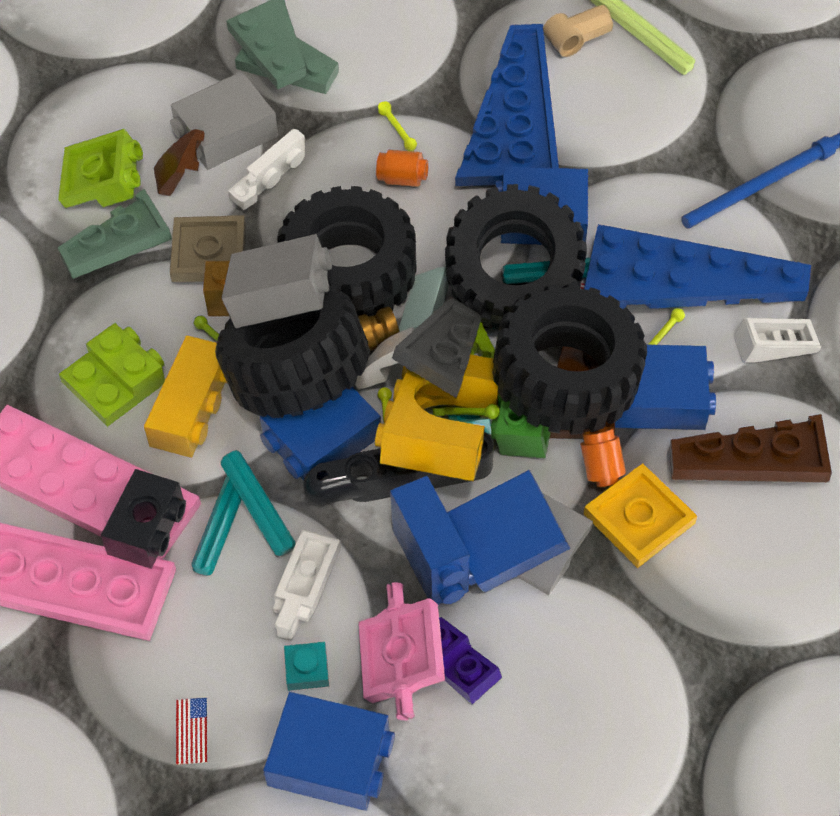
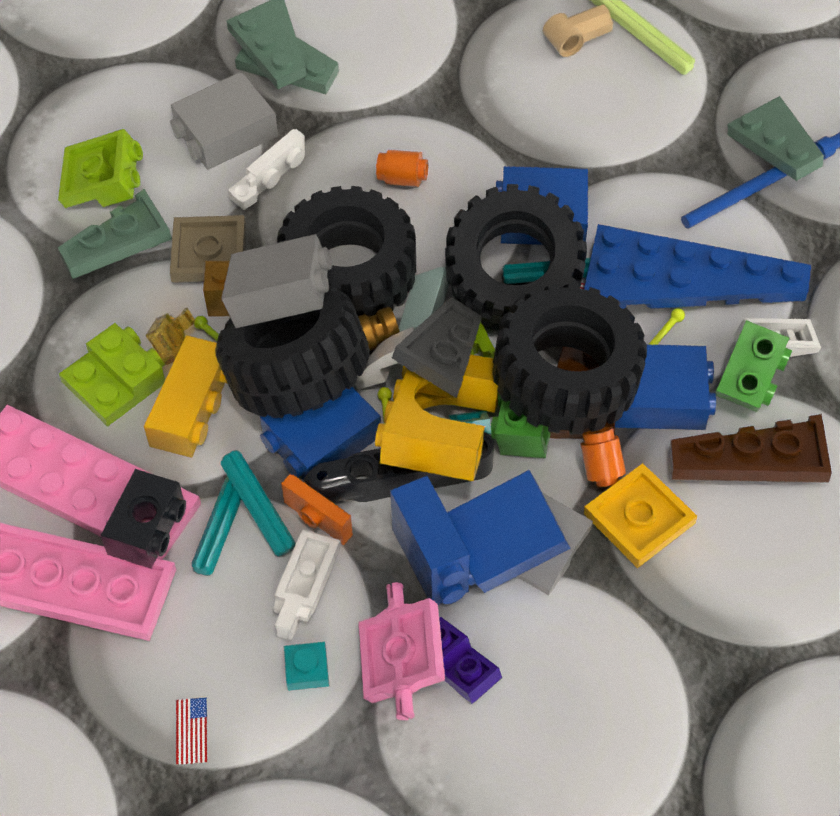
reddish brown slope [154,129,205,196] -> none
blue brick [263,691,395,811] -> none
neon yellow hinge [378,101,417,151] -> none
lime hinge [432,404,500,419] -> none
blue wing [455,24,559,186] -> none
none -> clear yellow plate [145,308,195,365]
none -> orange plate [281,474,353,545]
none -> bright green brick [715,320,792,412]
none -> sand green wing [727,96,824,181]

